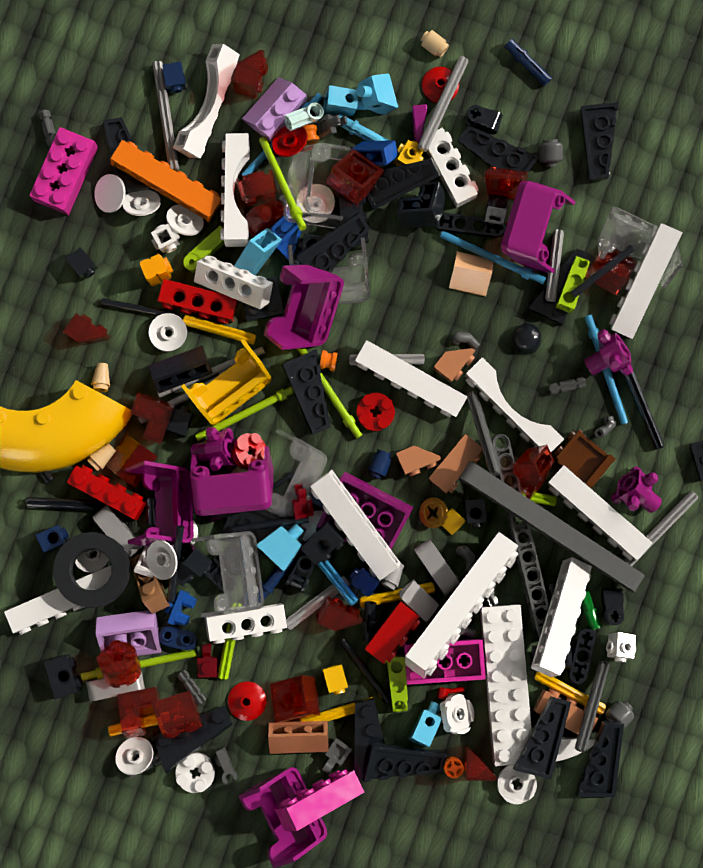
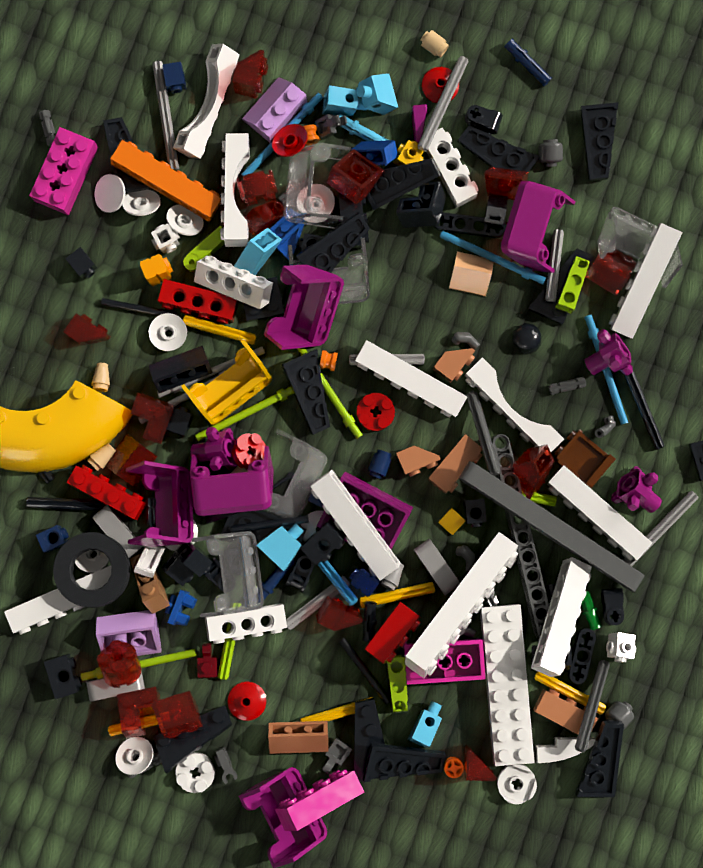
white dish [147,540,177,580] -> none
dark blue plate [159,627,198,652] -> none
black bar [167,525,184,602] -> none
dark grey axle [177,670,206,705] -> none
lime bar [259,137,306,231] -> none
clear red slope [270,675,320,723] -> none
light aqua piece [284,103,324,131] -> none
dark red plate [291,483,314,520] -> none
yellow brick [323,663,348,695] -> none
light grey slope [399,580,439,622] -> none
pearl gold gear [419,497,448,528] -> none
red hand [437,687,465,699] -> none
white plate [440,694,474,734] -> none
black wing [513,696,571,779] -> none
black bar [570,245,635,298] -> none

